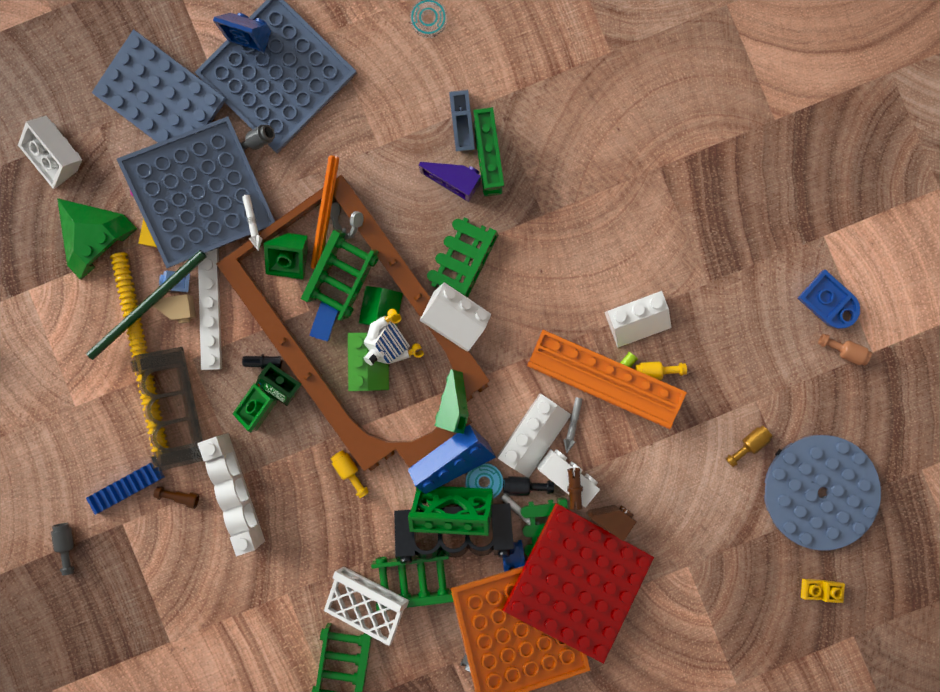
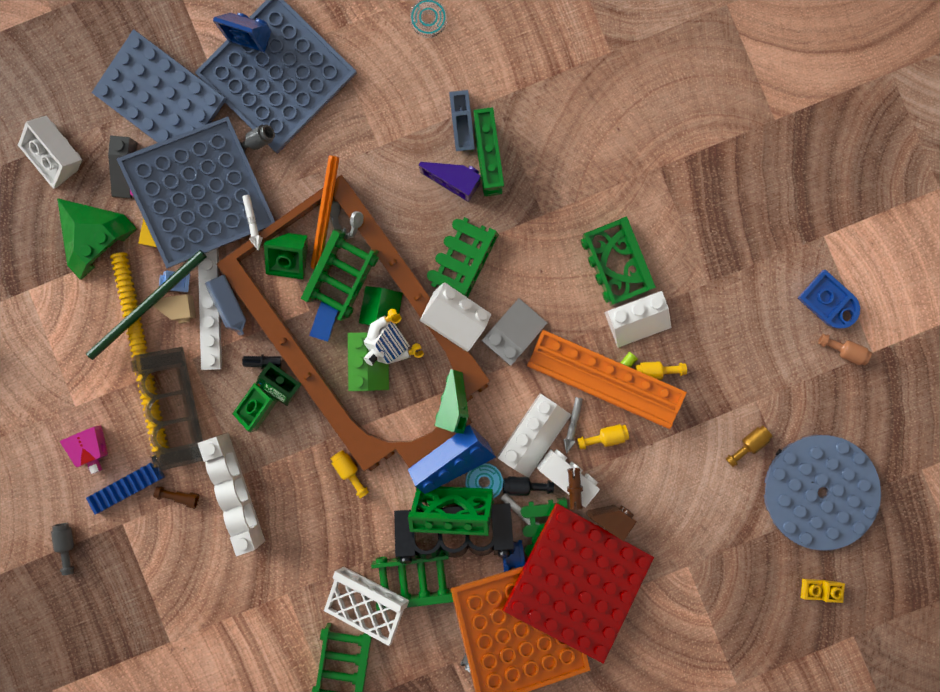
none -> dark pink torso [60,425,108,474]
none -> dark grey slope [108,135,137,199]
none -> sand blue piece [205,274,246,335]
none -> light grey slope [481,298,547,366]
none -> yellow piece [577,424,629,450]
none -> green fence [581,216,656,306]

